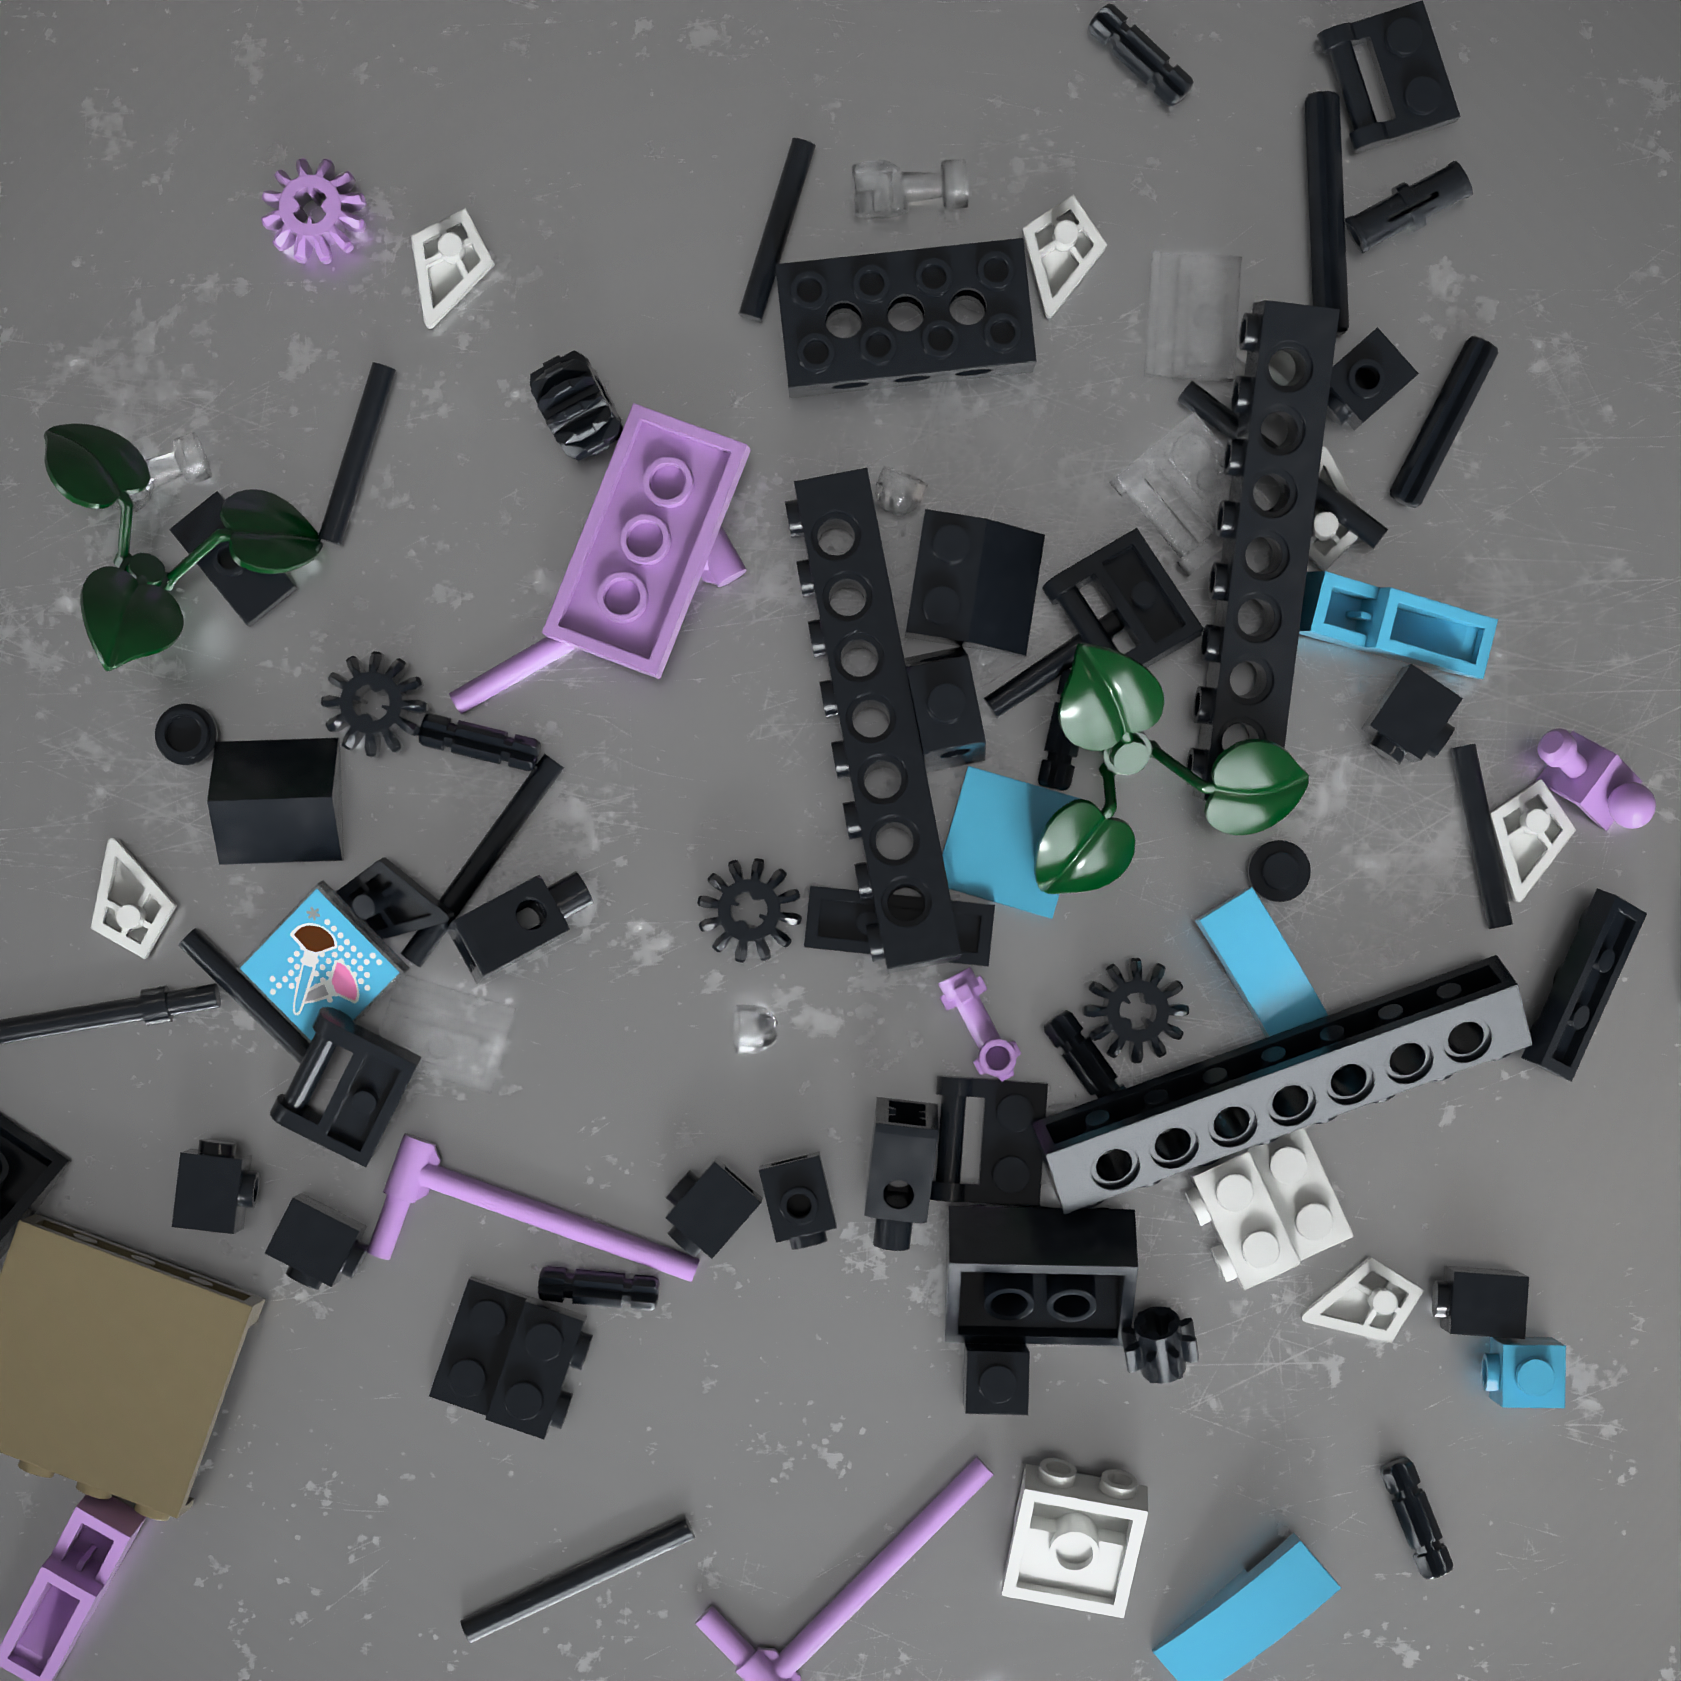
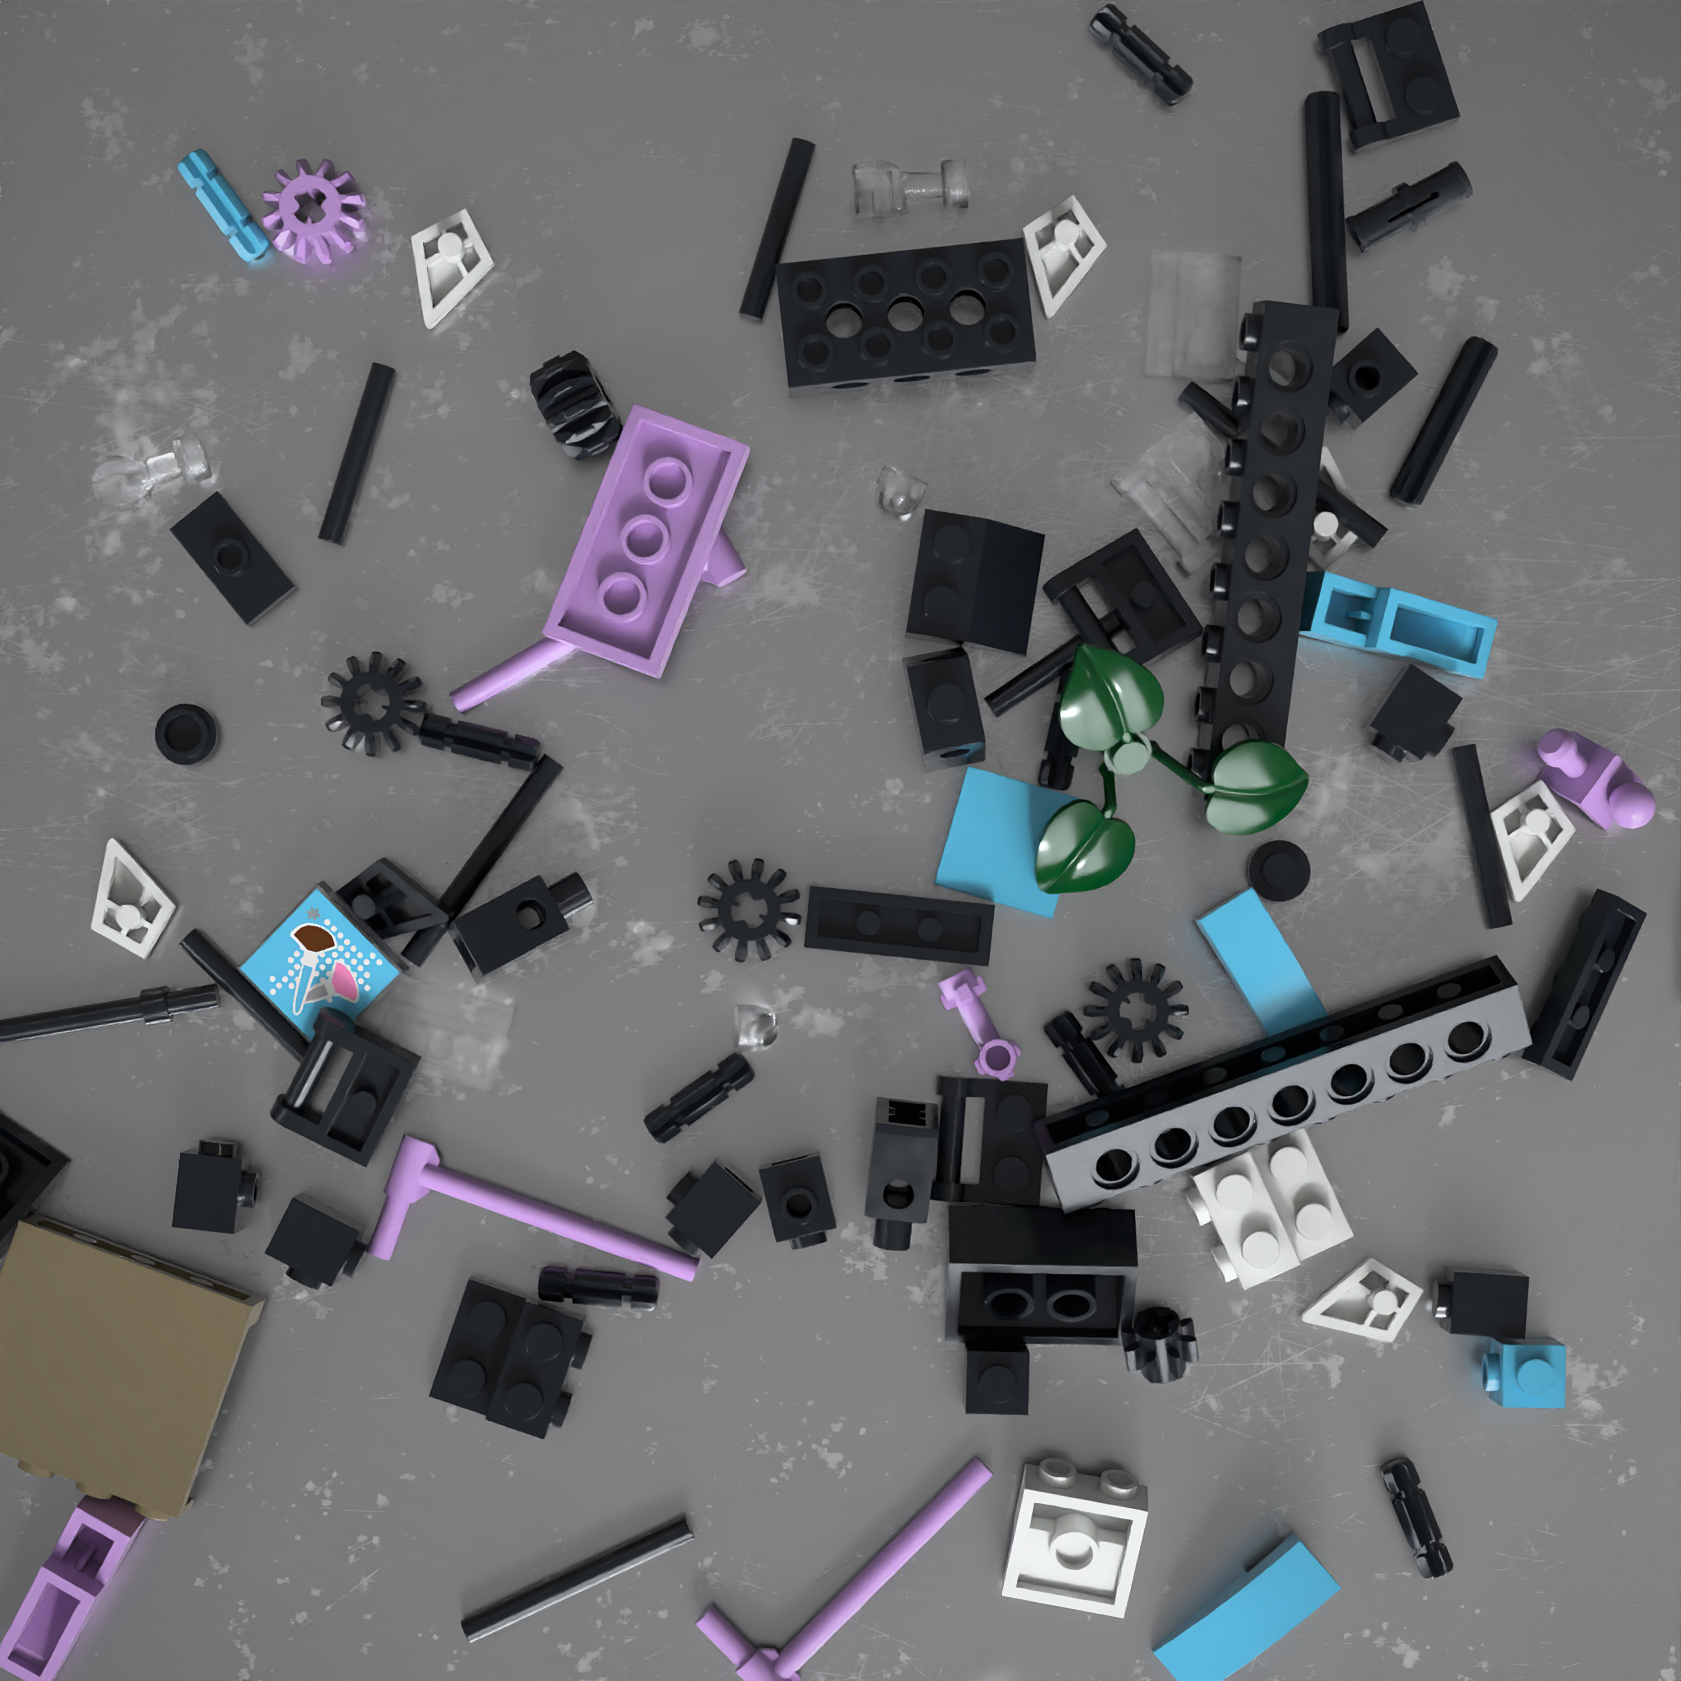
dark green plant [44,423,323,672] -> none
black slope [207,738,344,865] -> none
black brick [785,468,962,974] -> none
none -> medium azure axle [177,148,270,262]
none -> black axle [643,1052,755,1144]

